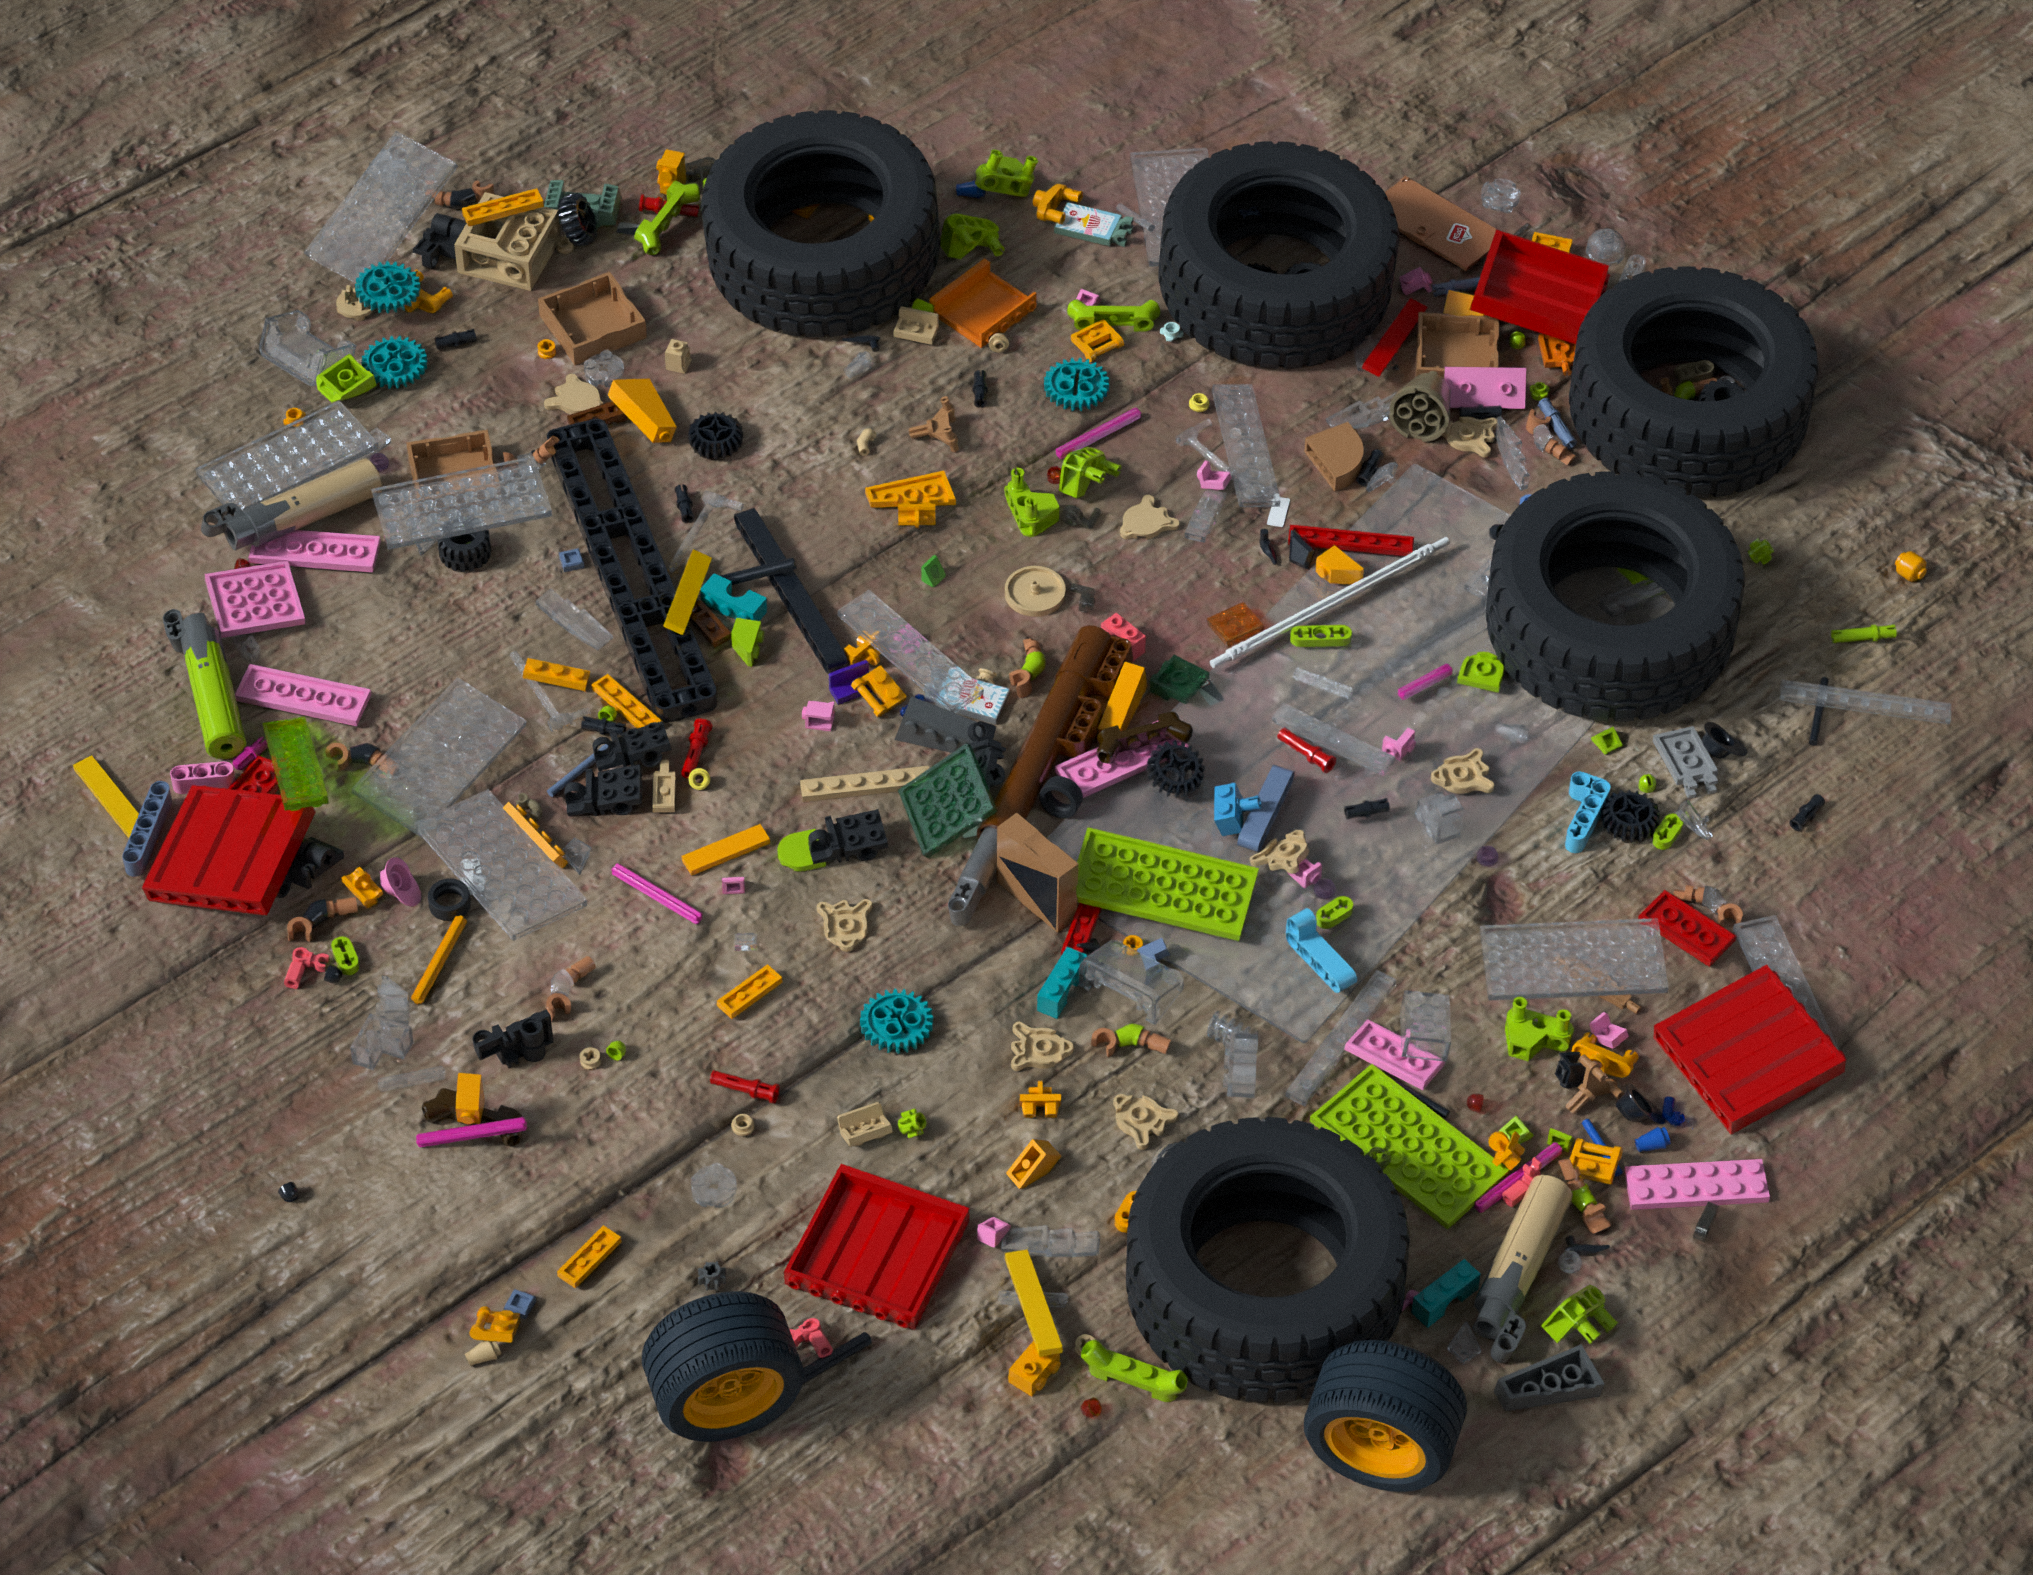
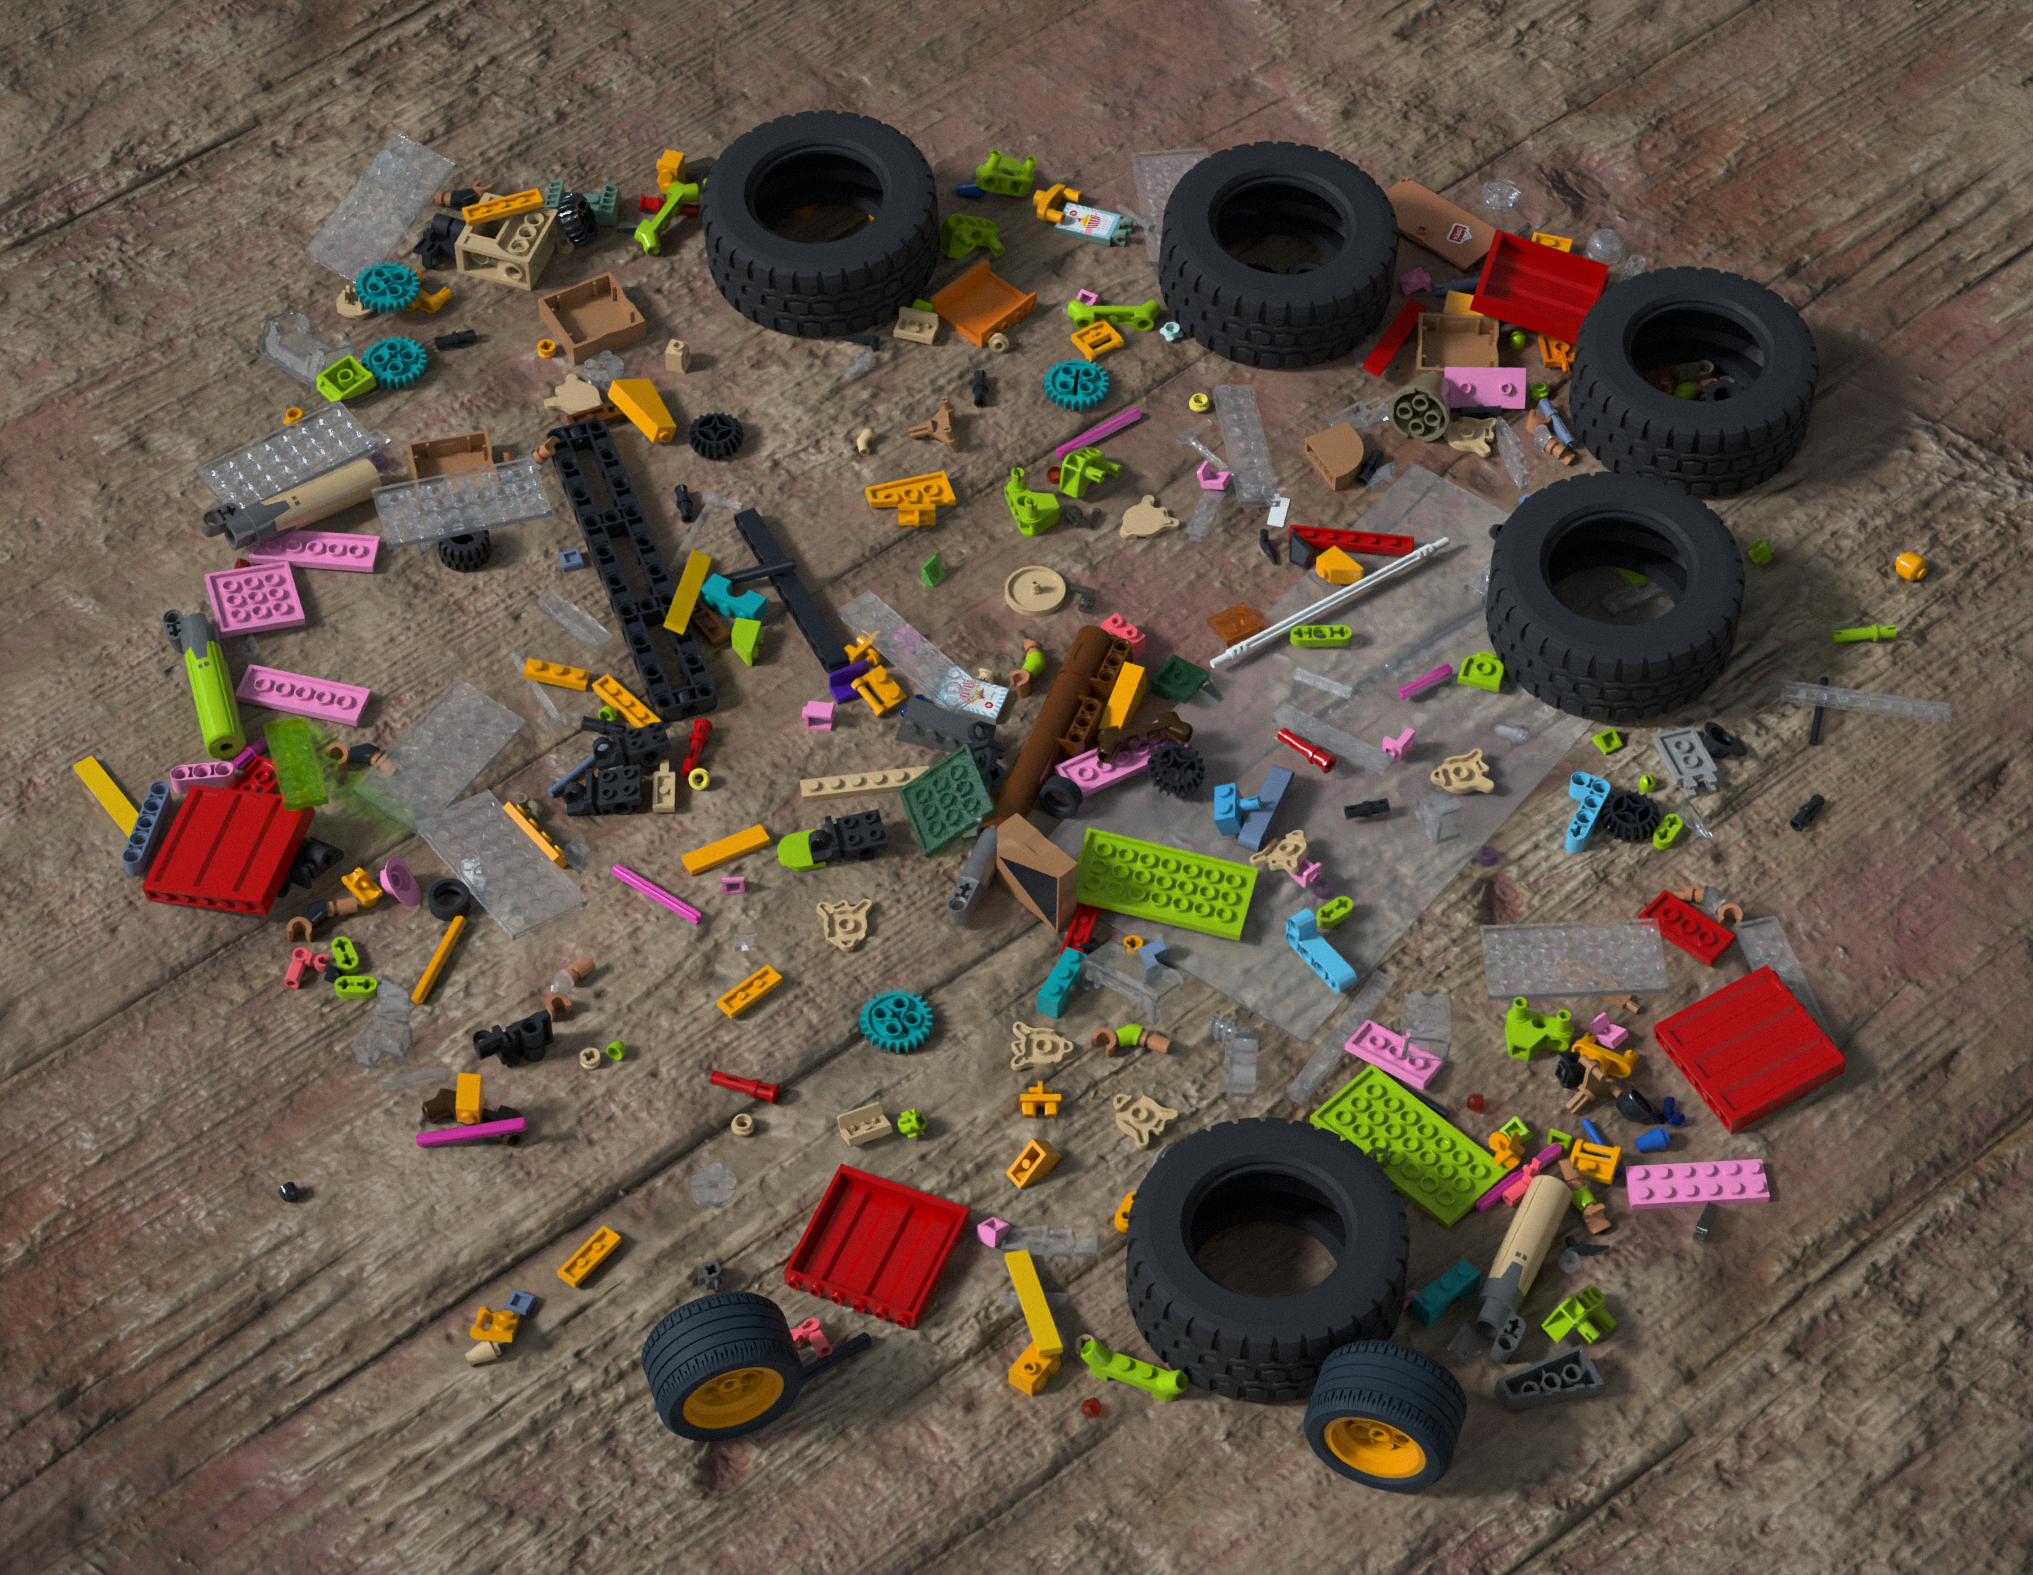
none -> lime beam [334,976,378,999]

